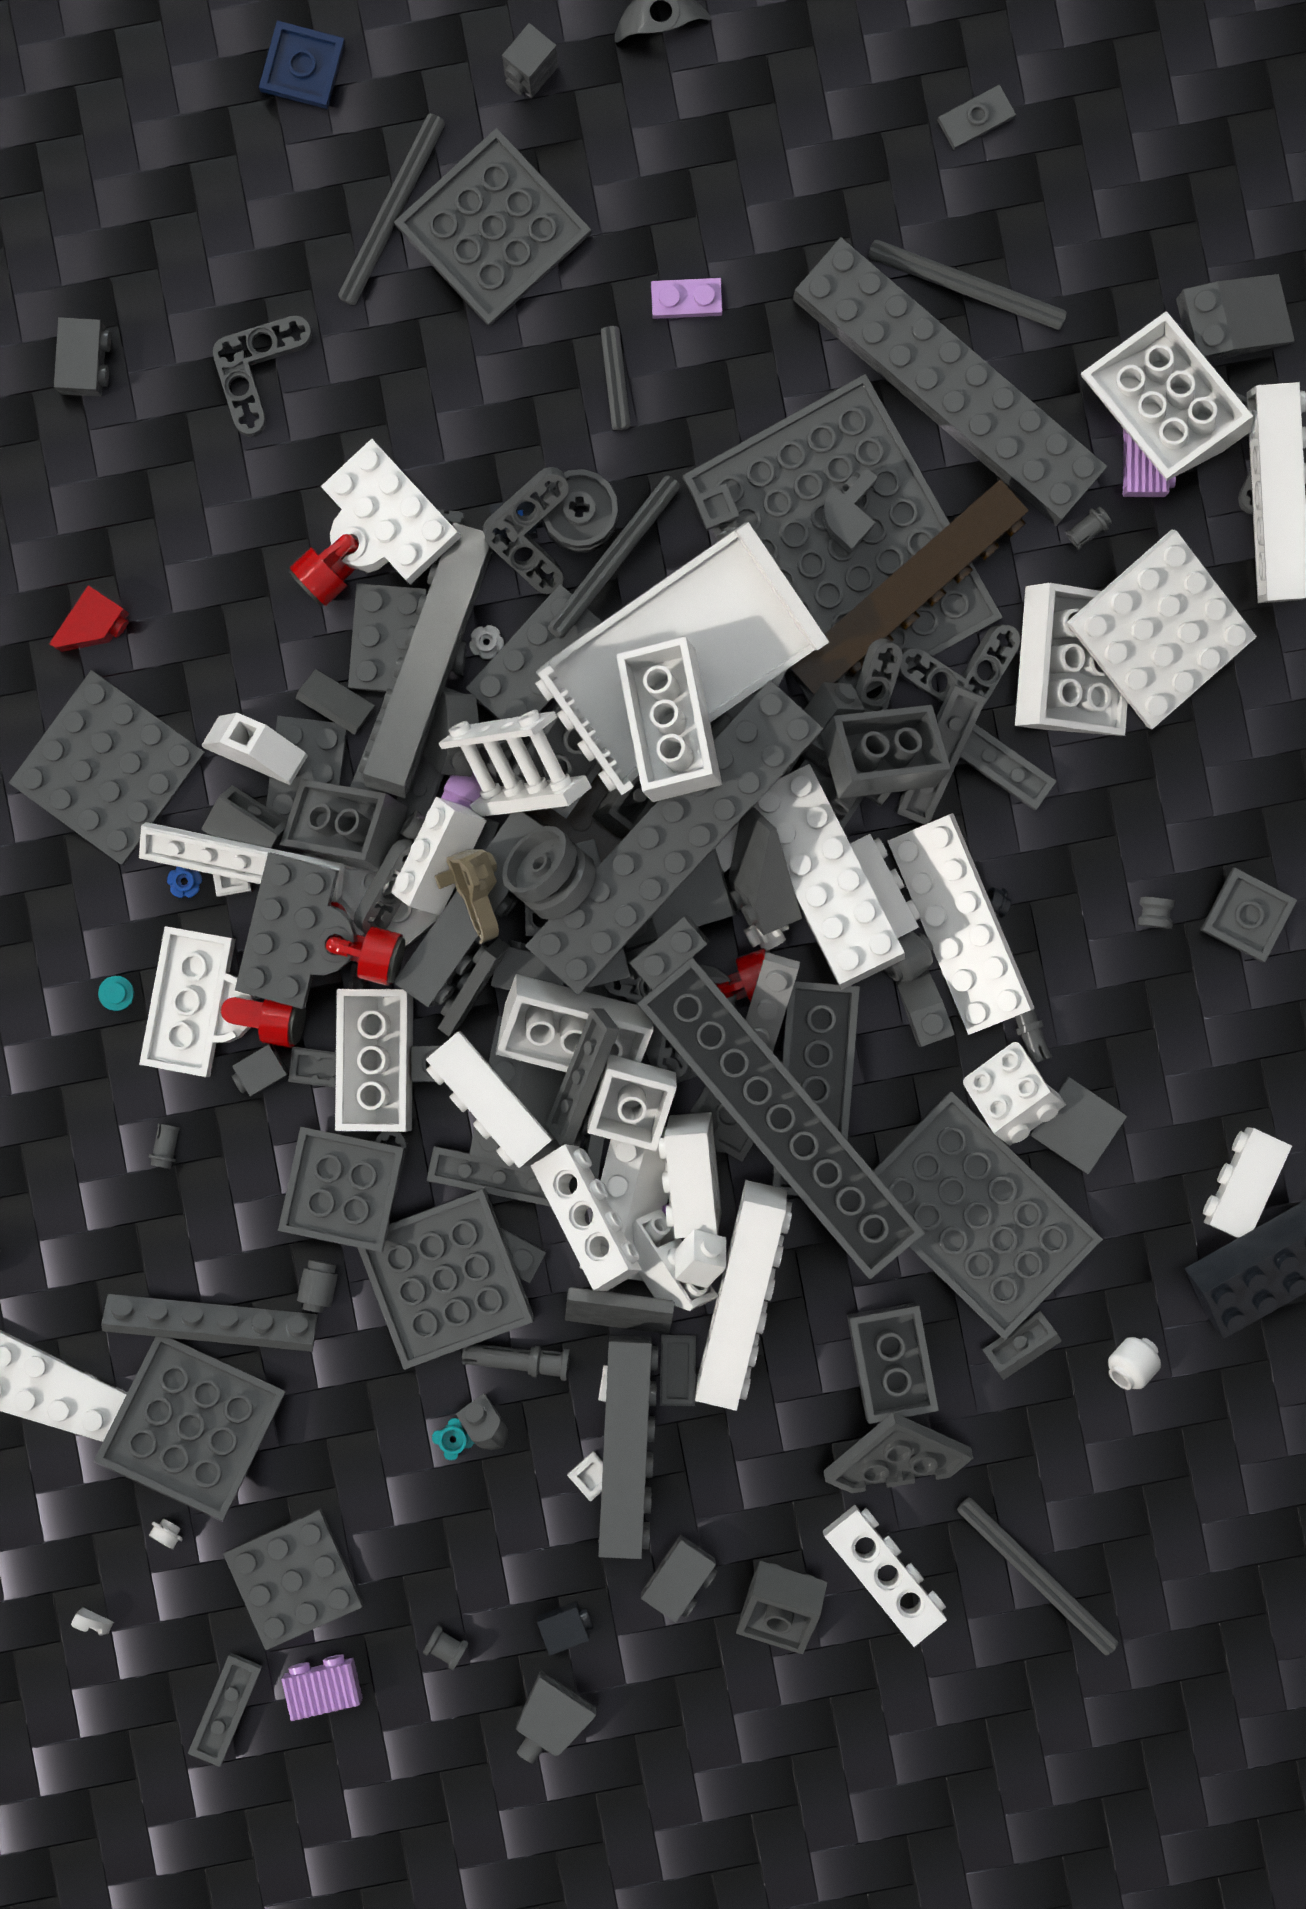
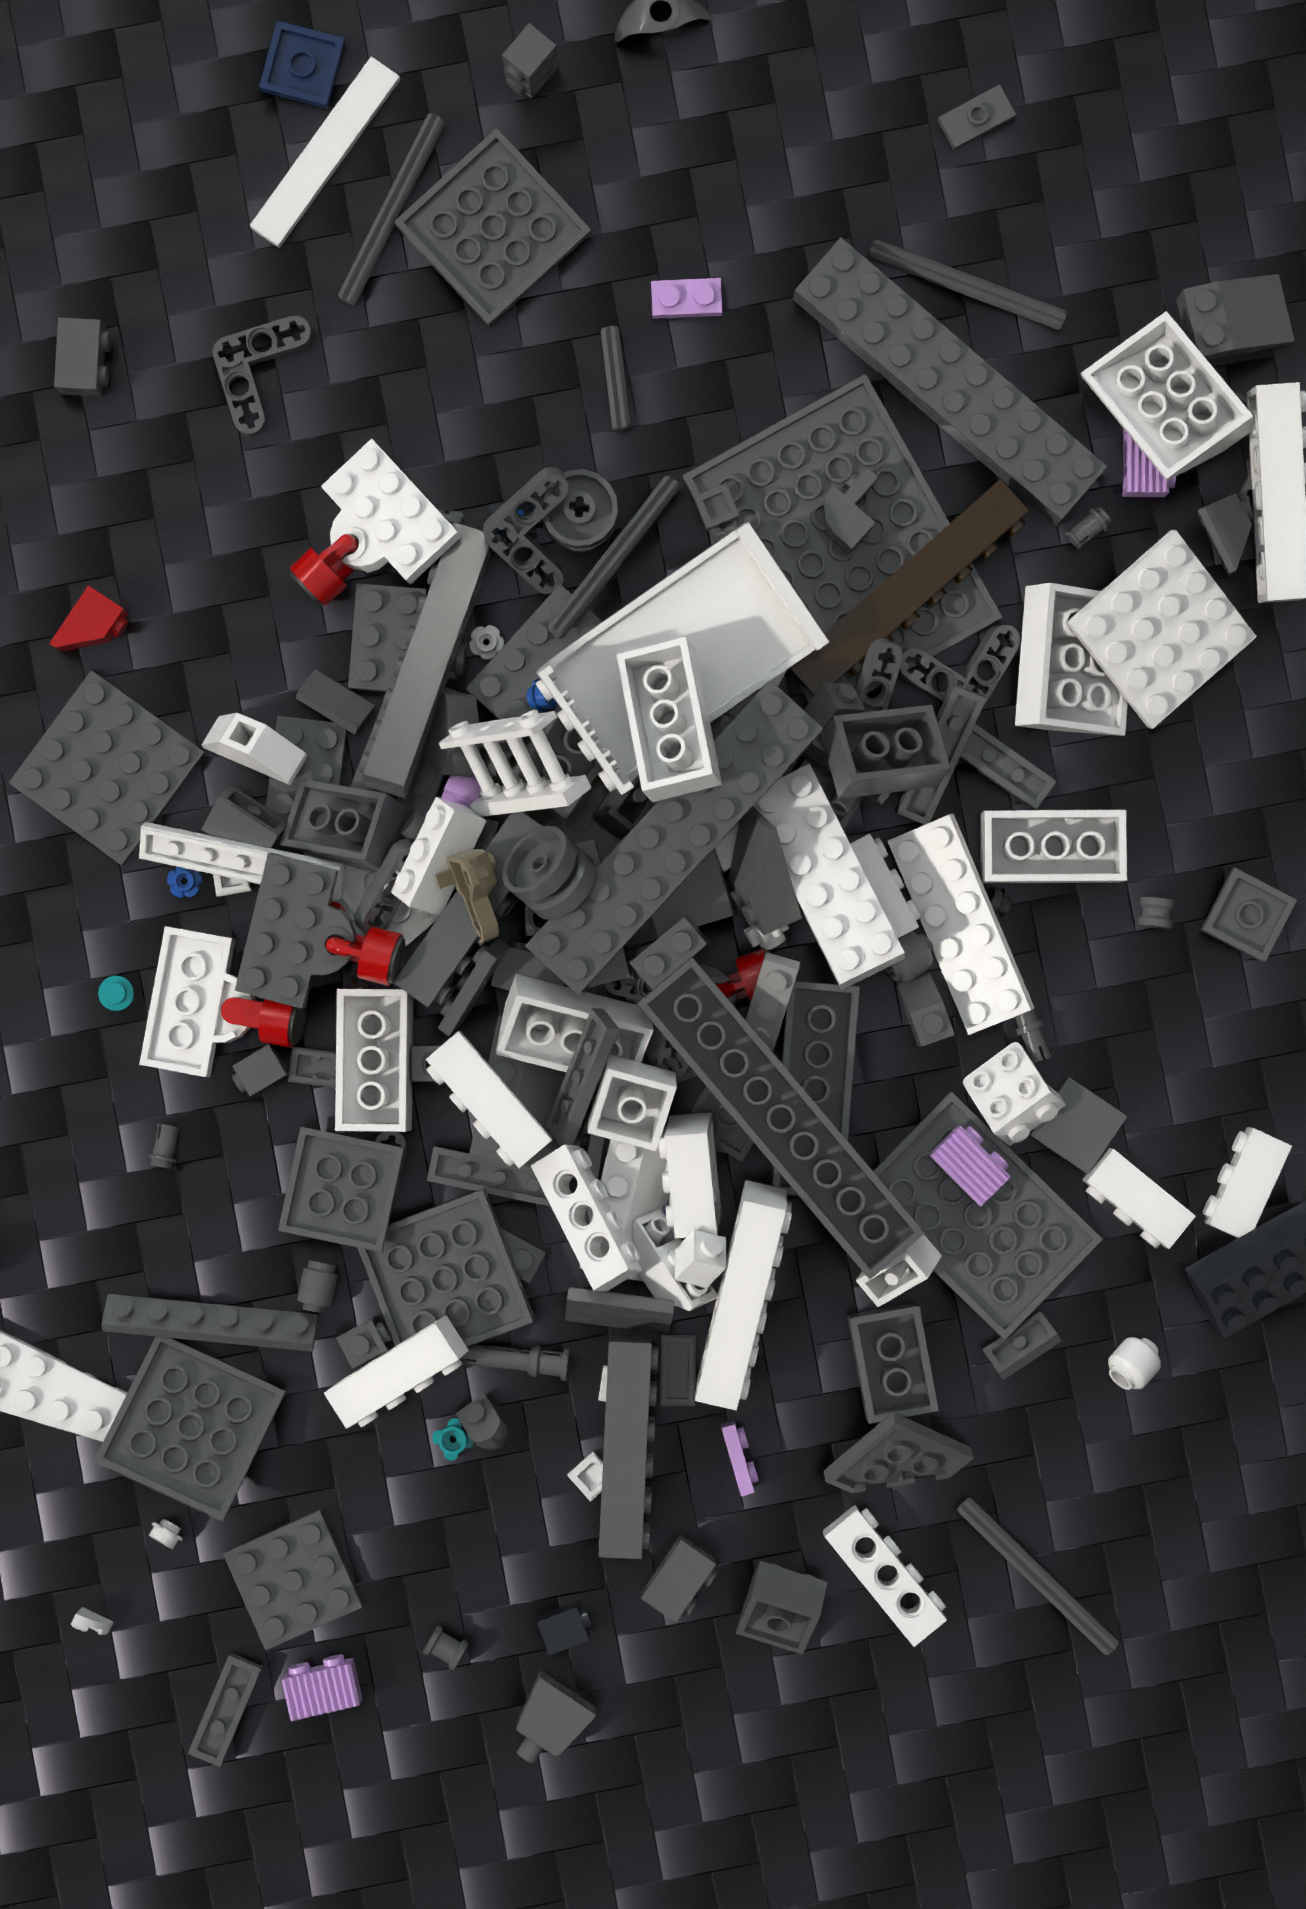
none -> white tile [250,56,400,248]
none -> white brick [324,1315,469,1429]
none -> dark grey bracket [336,1317,392,1369]
none -> blue plate [527,679,557,713]
none -> lavender plate [721,1420,759,1497]
none -> white brick [856,1234,942,1307]
none -> lavender brick [928,1125,1011,1207]
none -> white brick [980,810,1127,883]
none -> white brick [1082,1148,1196,1249]
none -> dark grey slope [1197,493,1255,577]

